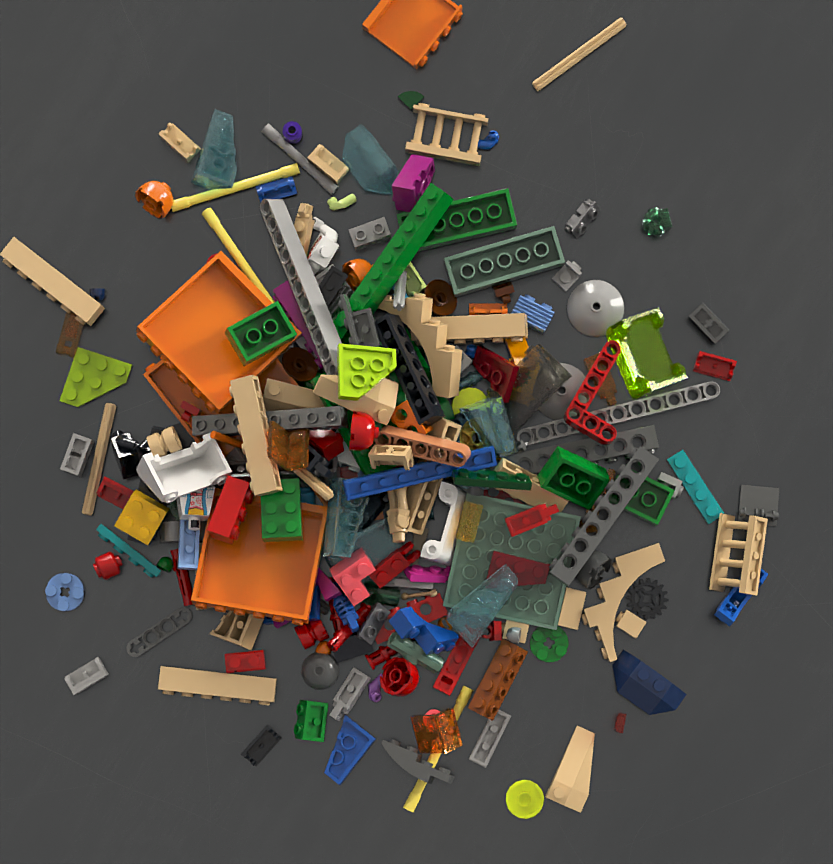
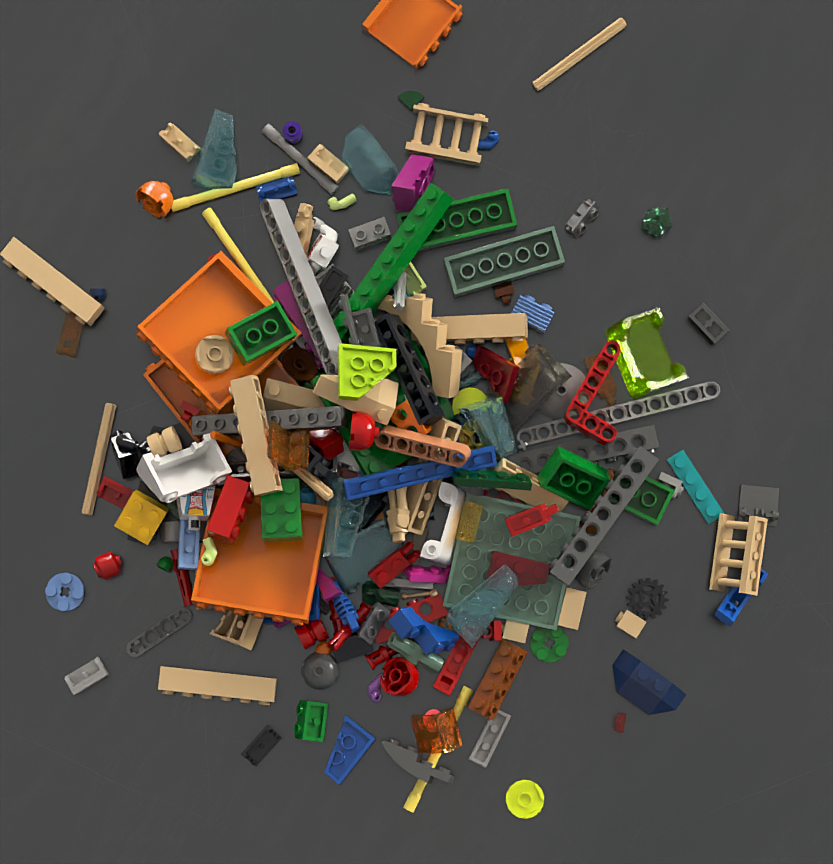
lime plate [59,347,133,408] -> none
light grey brick [60,433,94,477] -> none
teal plate [96,524,163,578] -> none
red brick [225,650,266,673] -> none
coral brick [330,547,376,606] -> none
light grey hinge [330,668,371,721] -> none
orange cylinder [342,259,373,292] -> none
tan hinge [368,444,414,470] -> none
reddish brown dish [424,279,457,316] -> none
orange hinge [469,303,508,315] -> none
light grey hinge [506,627,521,643] -> none
tan wedge [545,726,595,813] -> none
light grey bracket [552,260,582,292] -> none
light grey dish [567,280,624,337] -> none
tan arch [581,543,665,662] -> none
red hinge [693,351,737,382] -> none
none -> tan tile [195,335,234,374]
none -> yellowish green arm [201,537,218,566]

